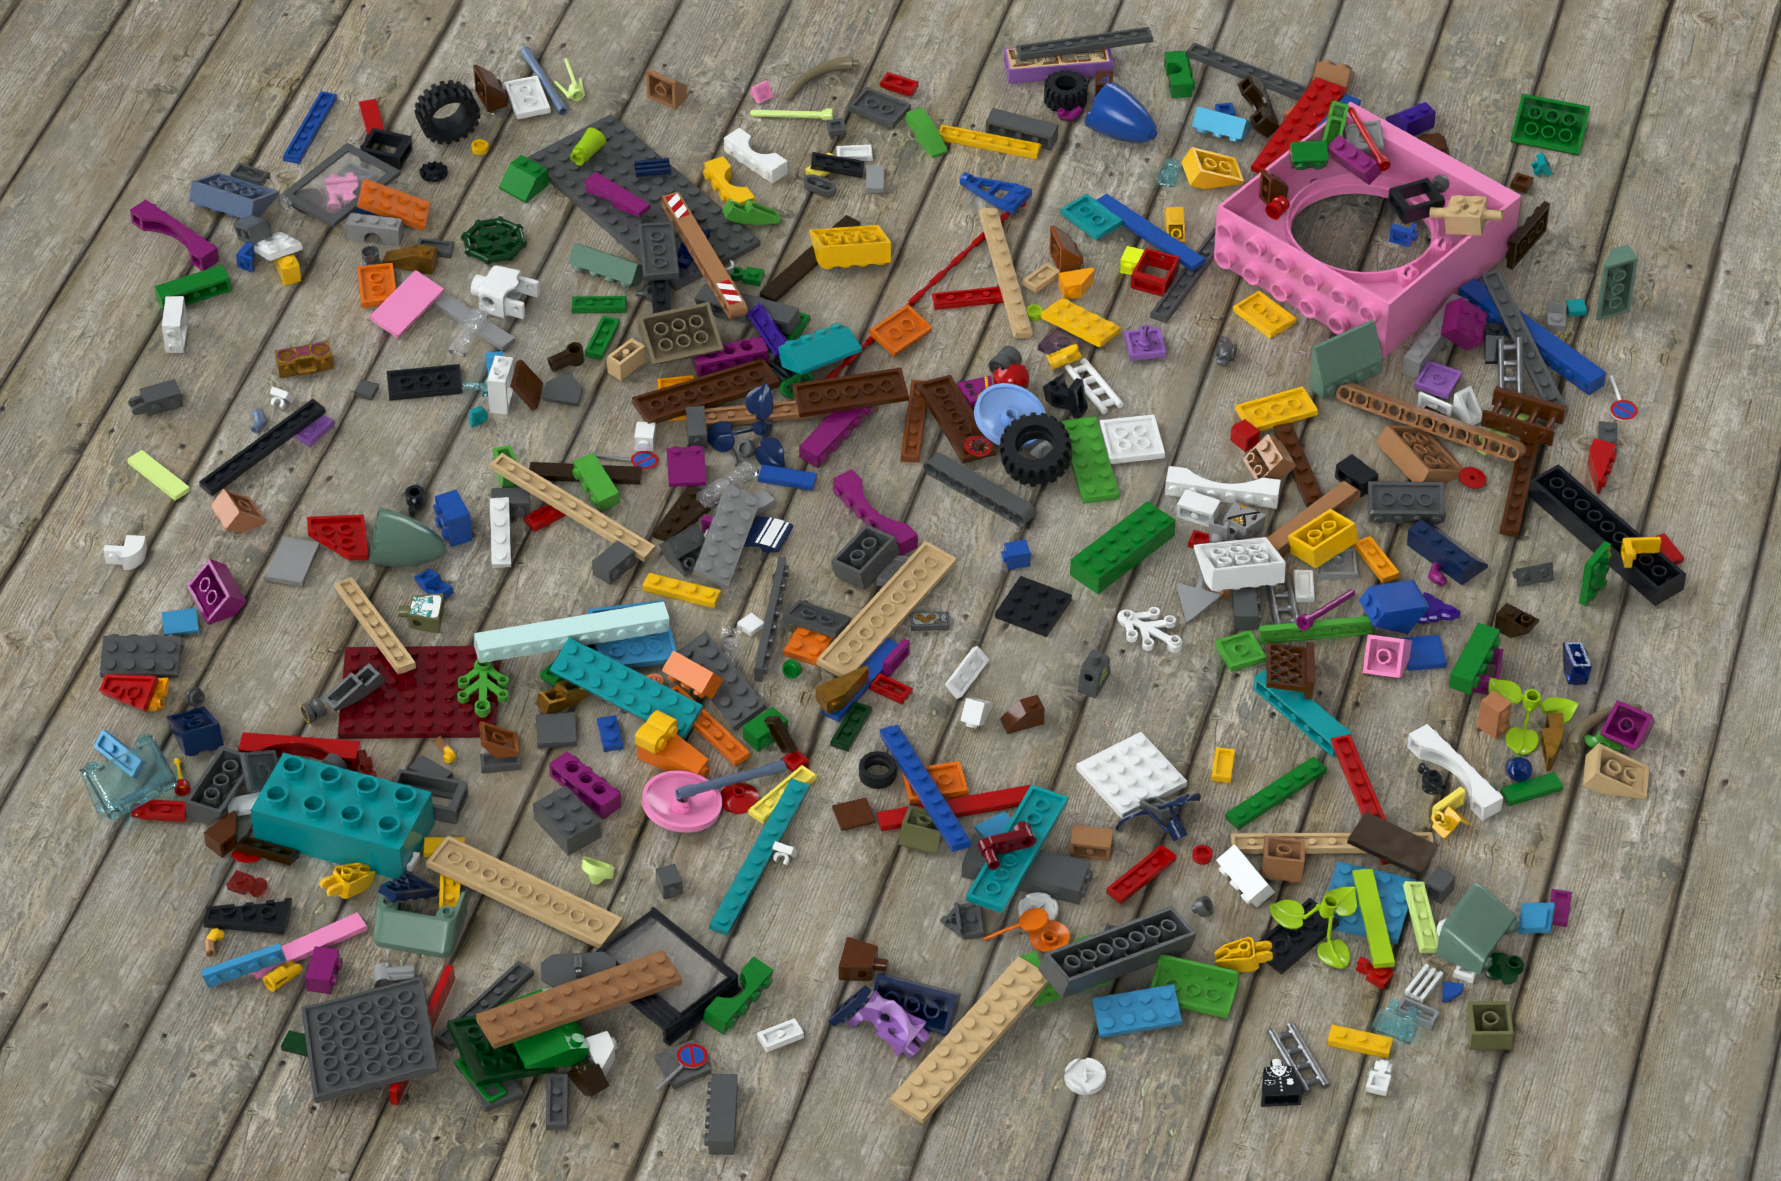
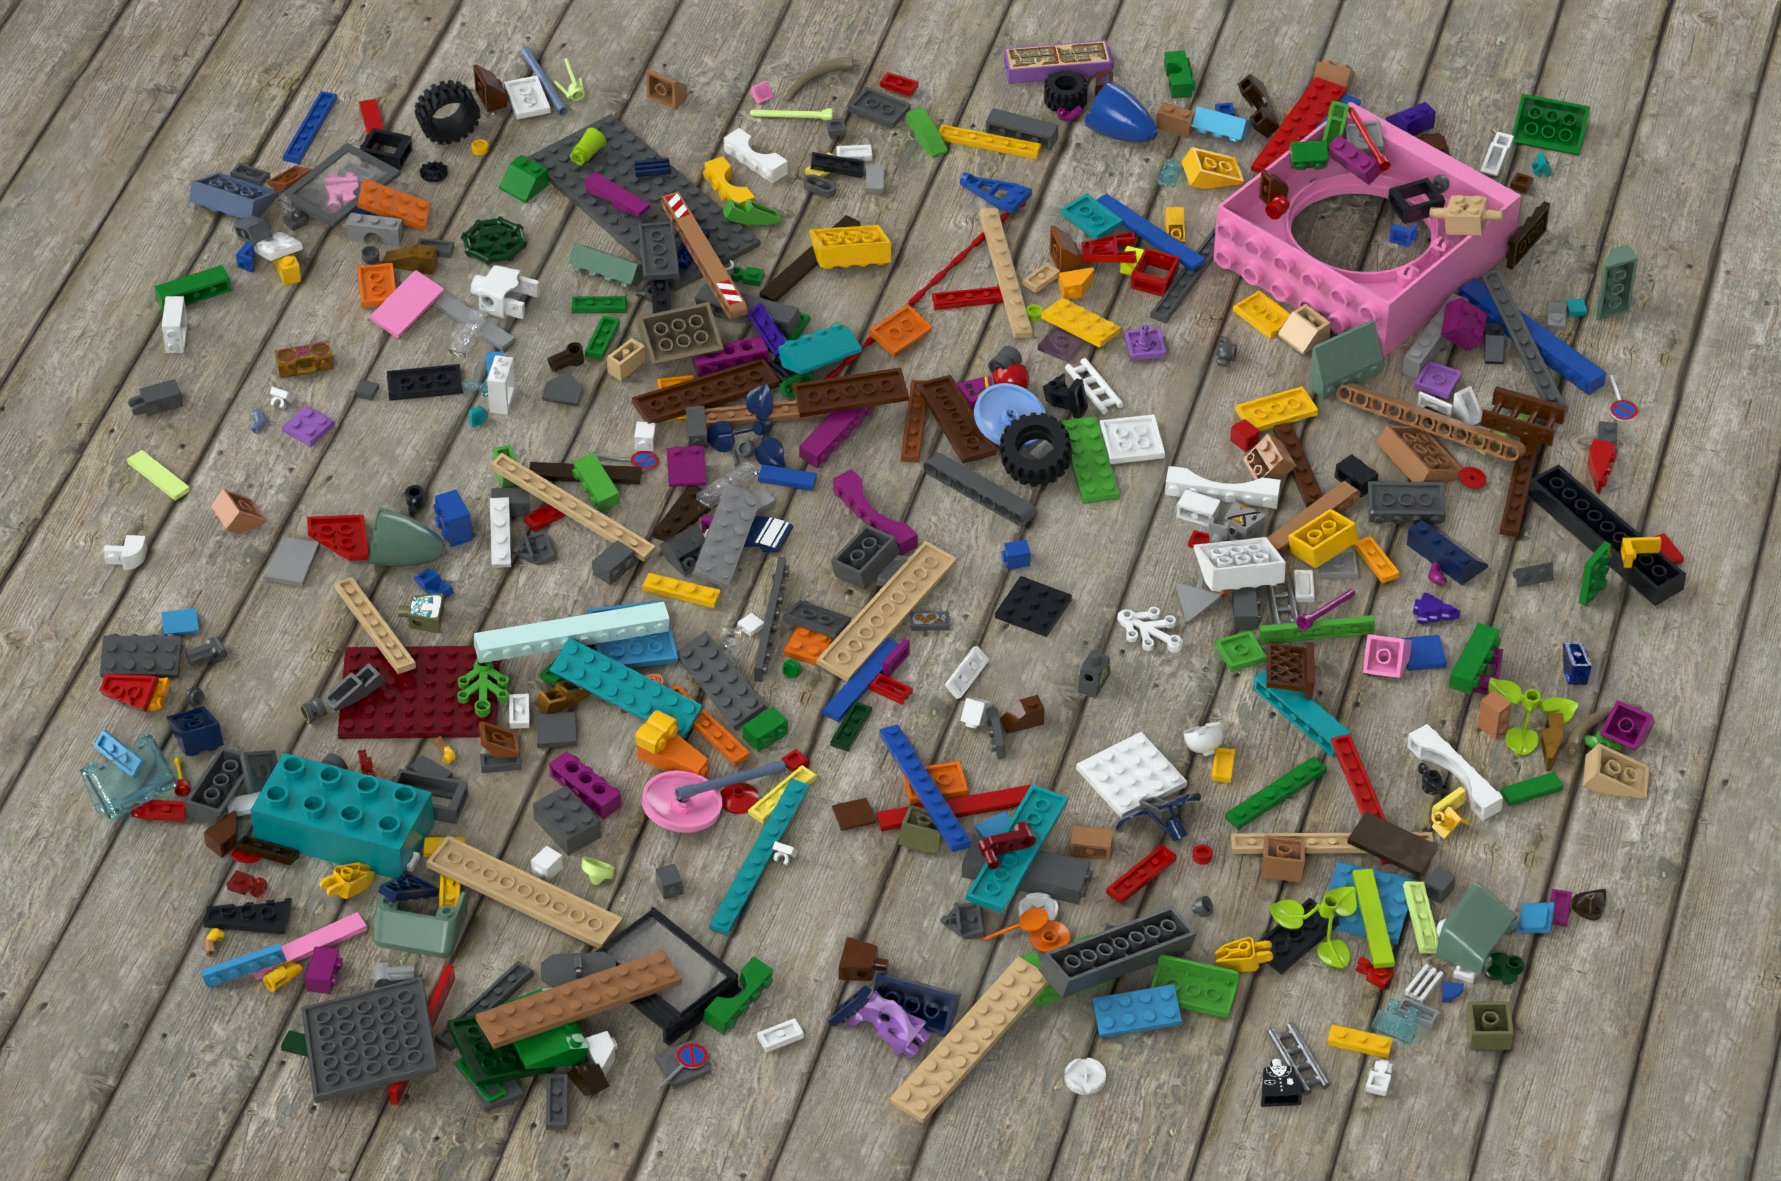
magenta arch [130,200,219,271] -> none
magenta slope [187,559,247,624] -> none
black plate [199,399,326,496] -> none
red arch [238,732,361,772] -> none
reddish brown tile [510,359,543,410] -> none
blue plate [597,715,623,752] -> none
brick [661,650,724,699] -> none
dark grey brick [704,1074,738,1155] -> none
dark brown tile [764,716,798,753] -> none
pearl gold slope [816,665,869,715] -> none
black tyre [859,751,897,789] -> none
piece [964,436,992,457] -> none
dark grey tile [1016,27,1153,61] -> none
yellow hinge [1046,344,1082,371] -> none
green brick [1070,501,1176,594] -> none
dark grey tile [1186,43,1308,101] -> none
white brick [1216,844,1275,908] -> none
blue slope [1359,580,1430,634] -> none
dark brown slope [1494,603,1540,638] -> none
flat silver bar [1498,337,1524,394] -> none
clear blue head [1505,755,1533,782] -> none
none -> dark grey piece [185,637,228,667]
none -> dark orange slope [267,166,313,194]
none -> dark grey tile [283,208,308,231]
none -> white plate [509,694,530,729]
none -> dark grey slope [512,530,556,565]
none -> white brick [531,846,563,882]
none -> dark grey hinge [986,707,1005,759]
none -> red wing [1081,231,1137,263]
none -> medium nougat brick [1156,103,1195,138]
none -> white cylinder [1183,722,1224,756]
none -> tan slope [1278,304,1331,355]
none -> white slope [1480,132,1514,177]
none -> dark brown piece [1571,889,1606,921]

